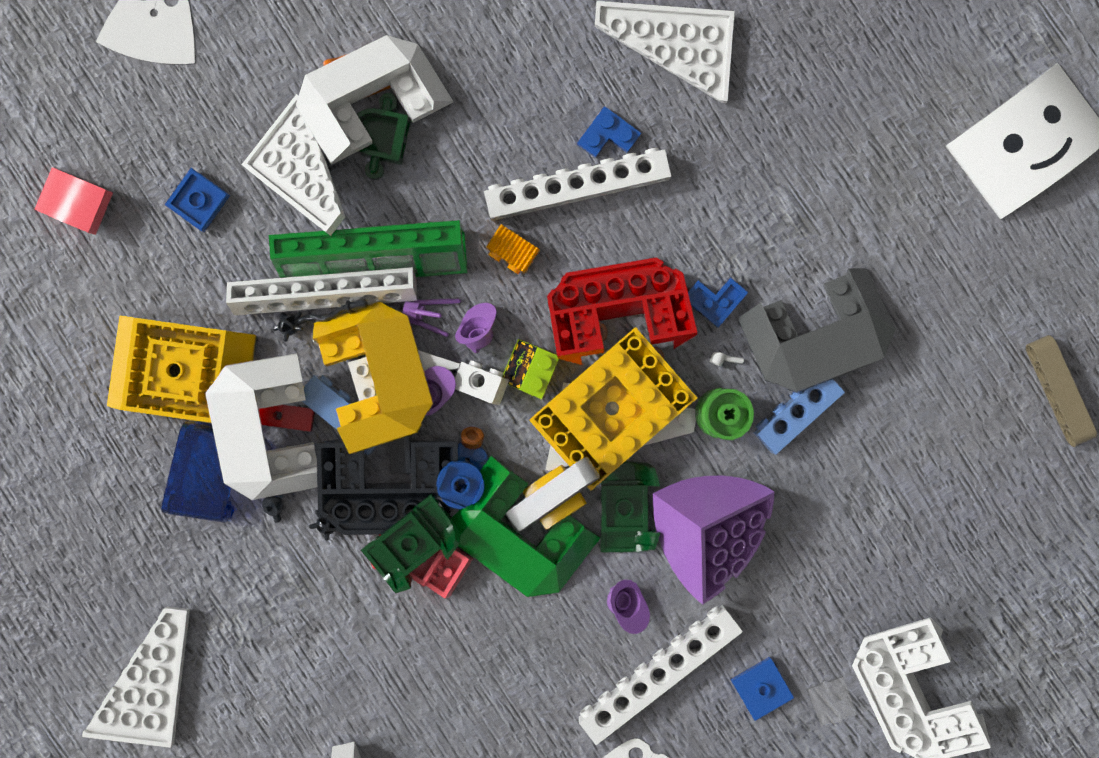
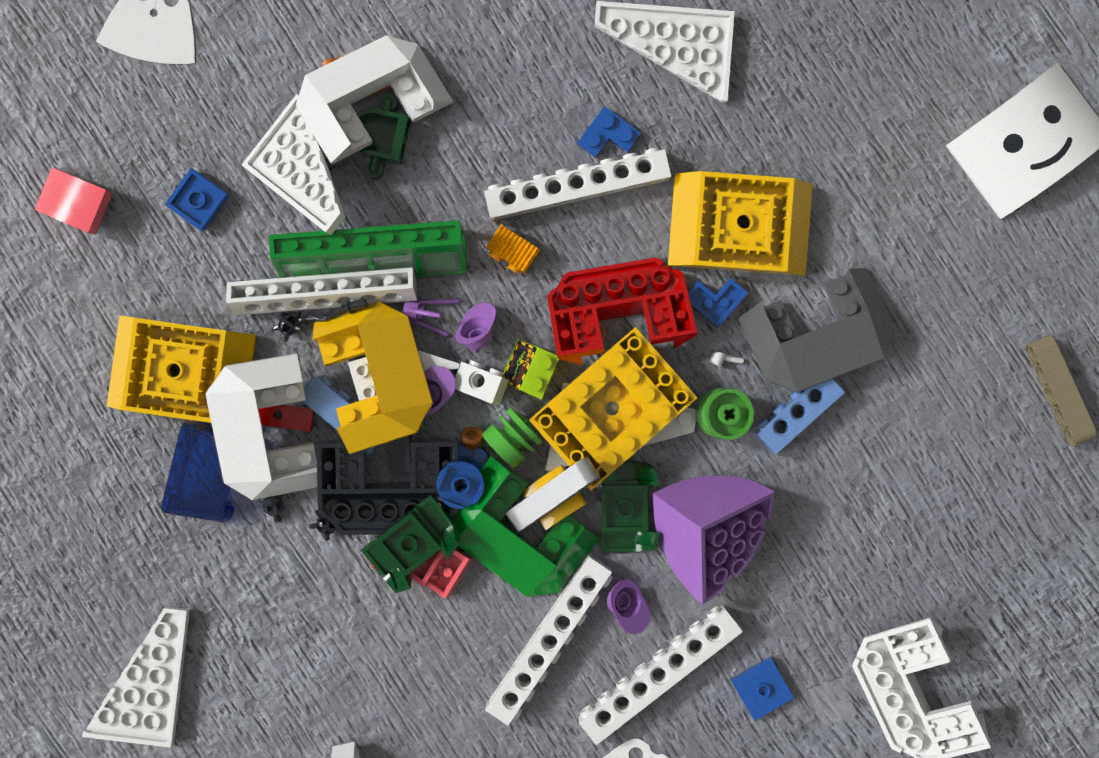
none -> bright green wheel [482,407,543,469]
none -> white brick [485,554,613,726]
none -> yellow slope [668,171,813,276]

